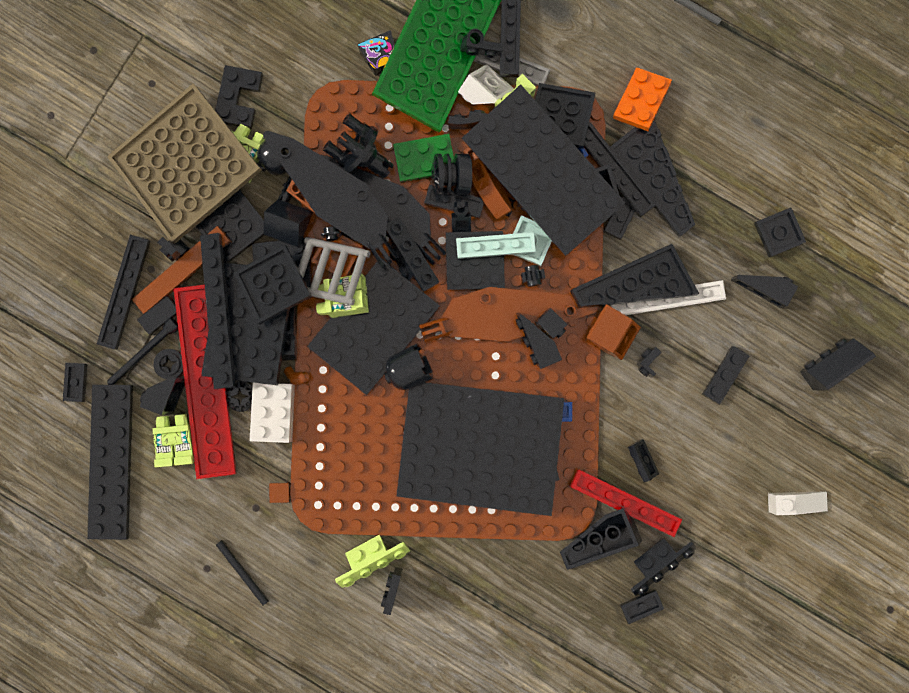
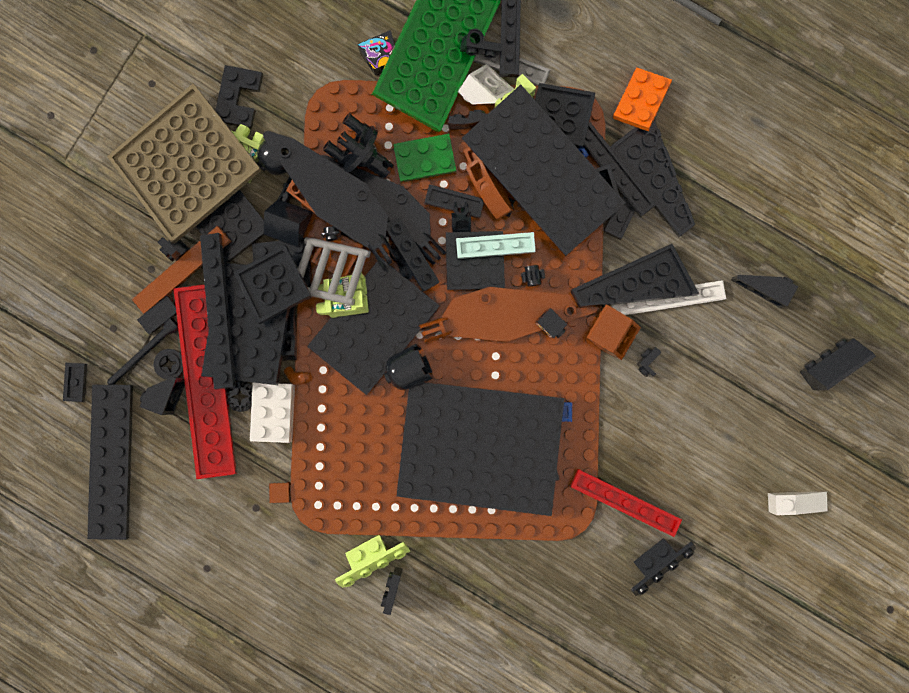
black plate [97,235,151,350] -> none
yellowish green hips [153,414,194,467] -> none
black bar [216,540,269,606] -> none
black wheel [431,154,472,195] -> none
light aqua plate [513,215,552,267] -> none
black slope [515,312,562,369] -> none
black wedge [560,508,642,570] -> none
black plate [619,589,664,624] -> none
black plate [628,439,659,482] -> none
black plate [702,346,750,405] -> none
black plate [754,207,806,258] -> none

